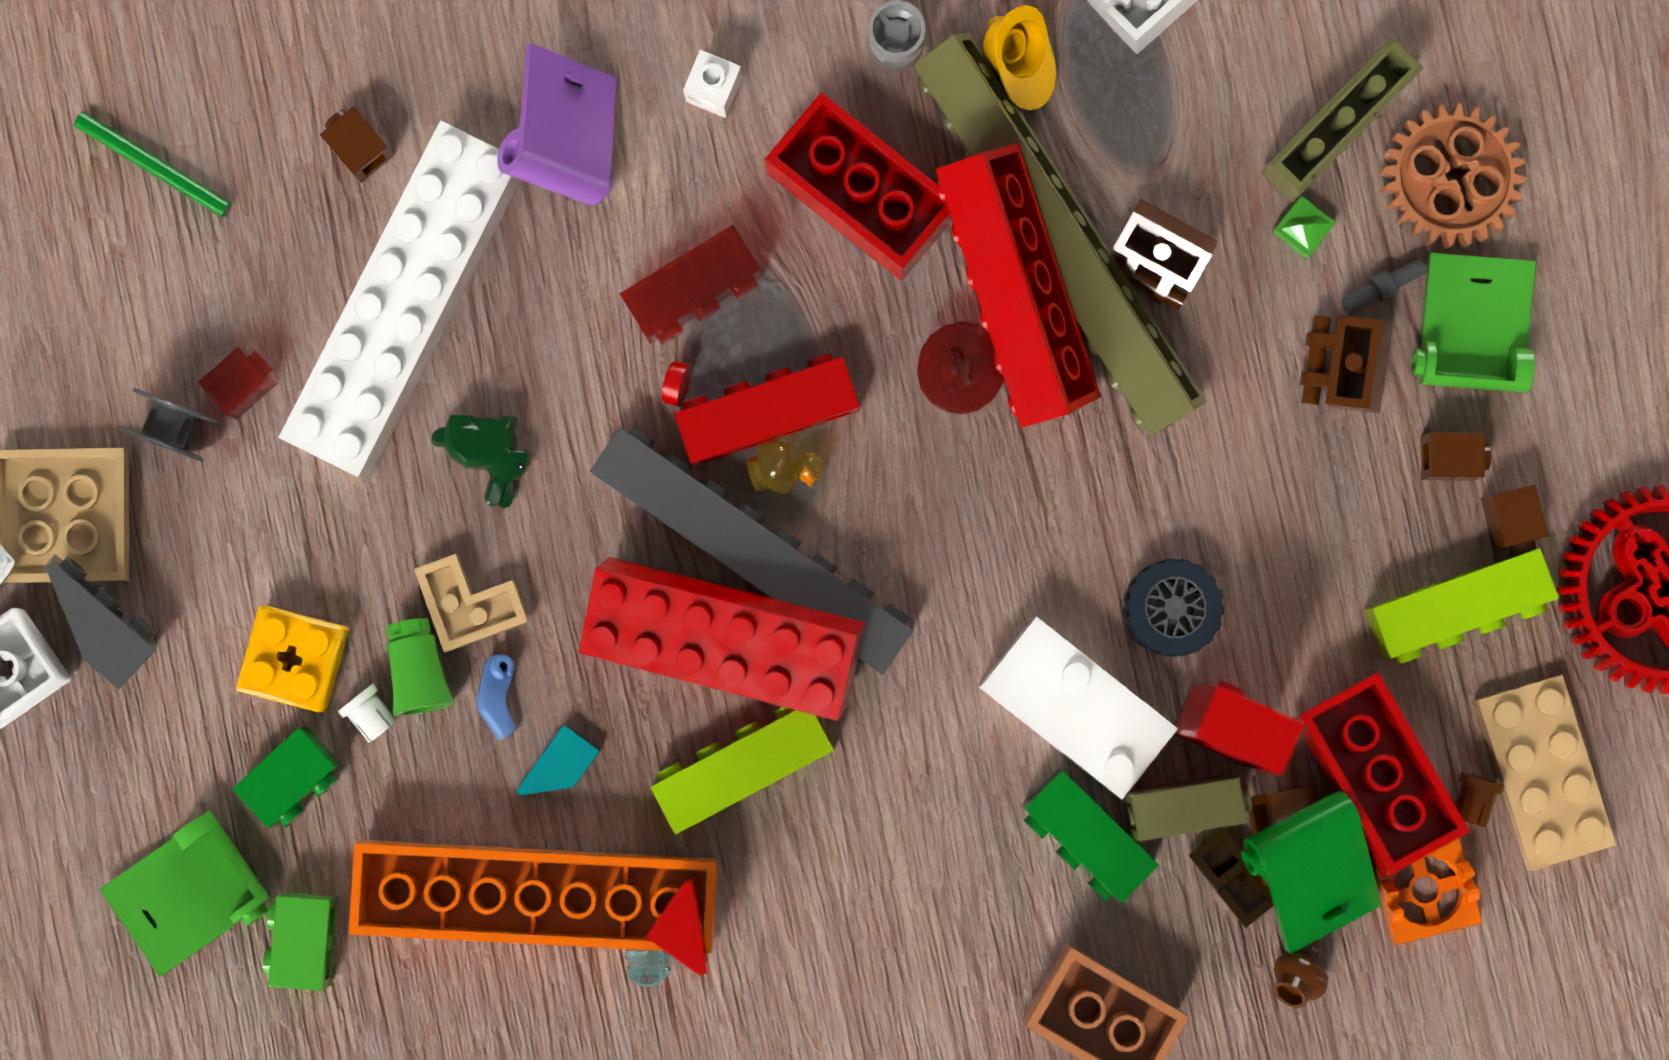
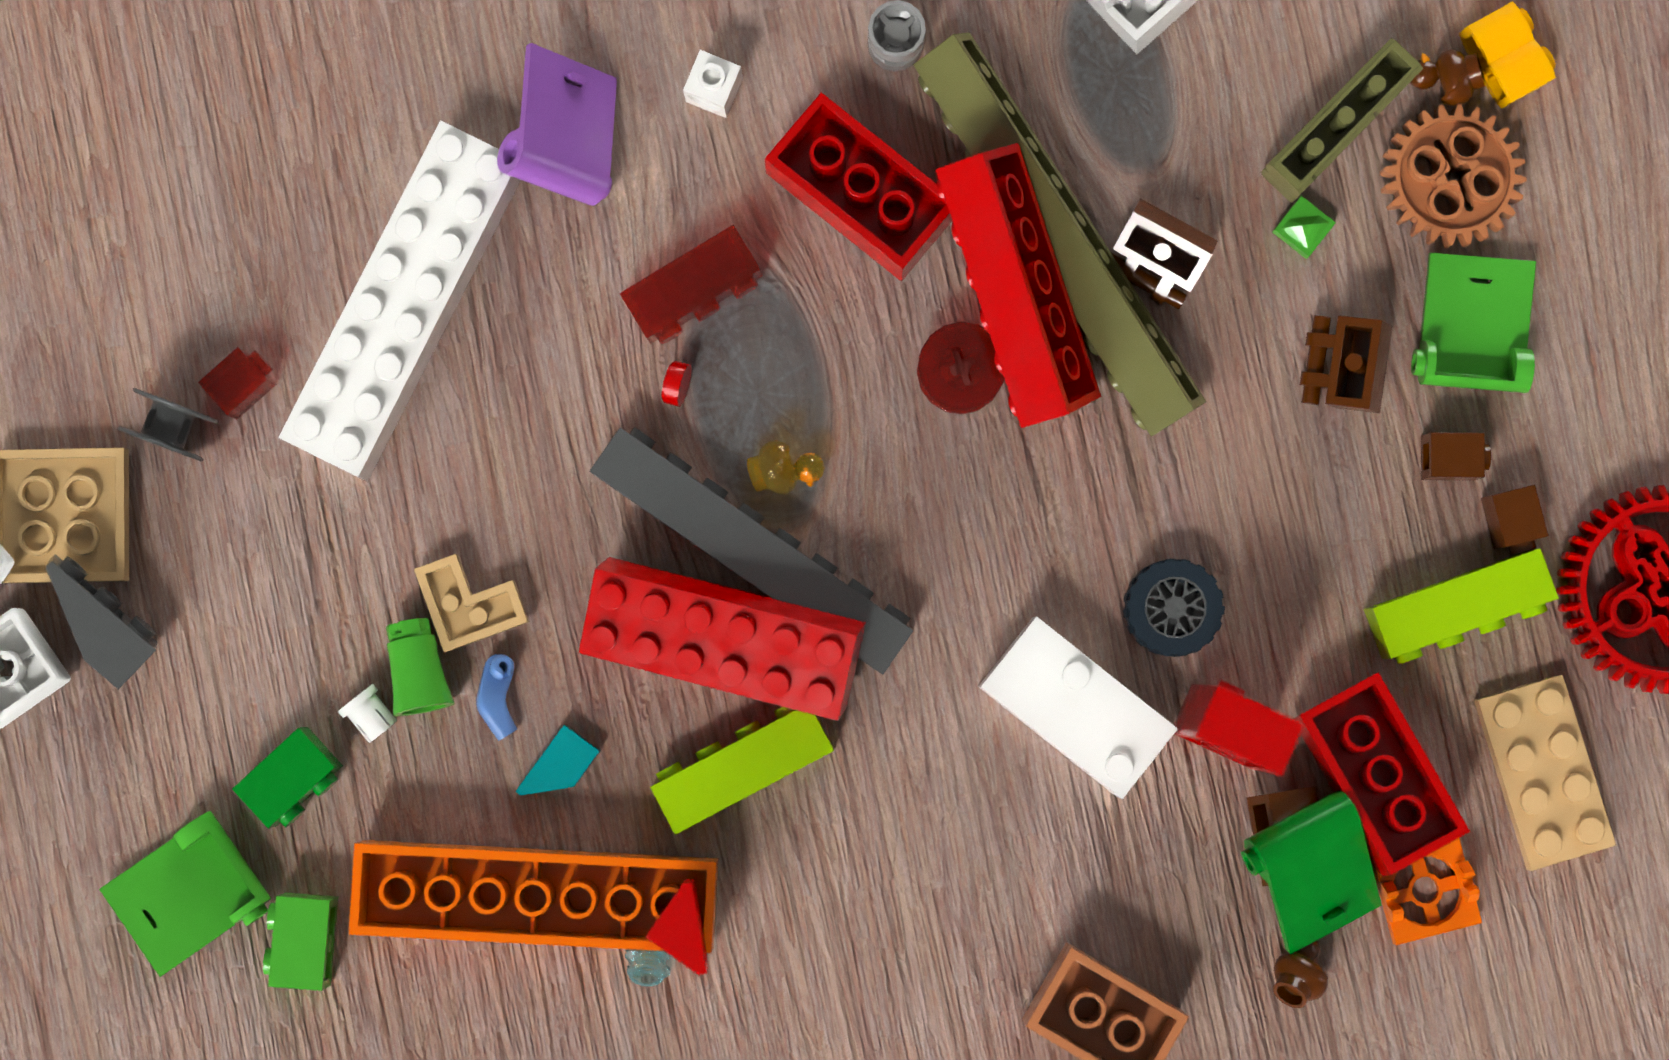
green bar [74,112,232,218] -> none
yellow brick [236,605,349,712] -> none
reddish brown brick [319,106,395,183] -> none
dark green animal [431,415,531,508] -> none
red brick [674,353,860,467] -> none
yellow piece [983,5,1057,111] -> none
green brick [1021,769,1159,903] -> none
olive brick [1122,774,1252,841] -> none
dark brown slope [1189,828,1274,929] -> none
dark grey bar [1341,258,1427,315] -> none
reddish brown bush [1455,771,1505,827] -> none
none -> reddish brown animal [1410,49,1486,106]
none -> yellow brick [1459,1,1556,109]

